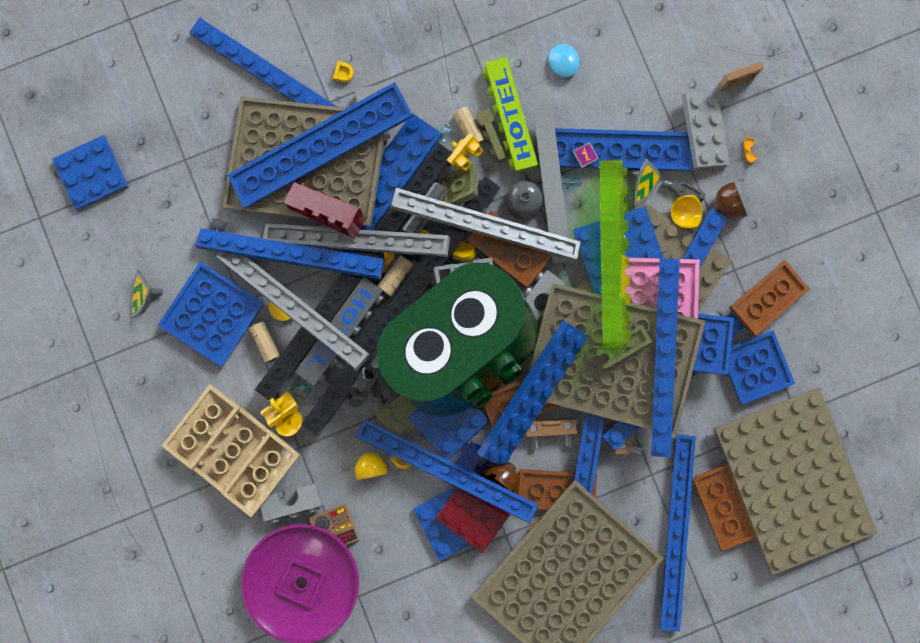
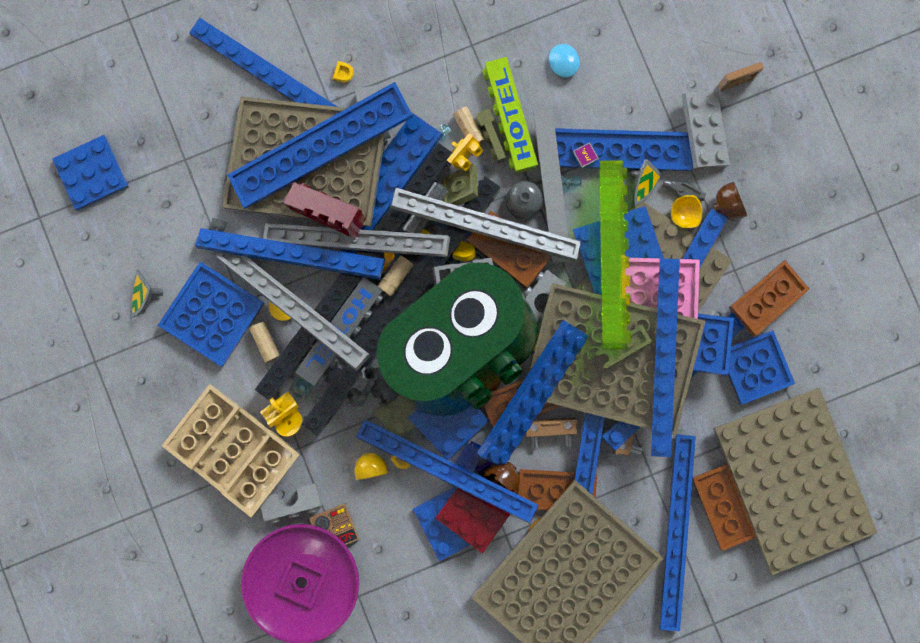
light orange piece [743,137,757,164] -> none

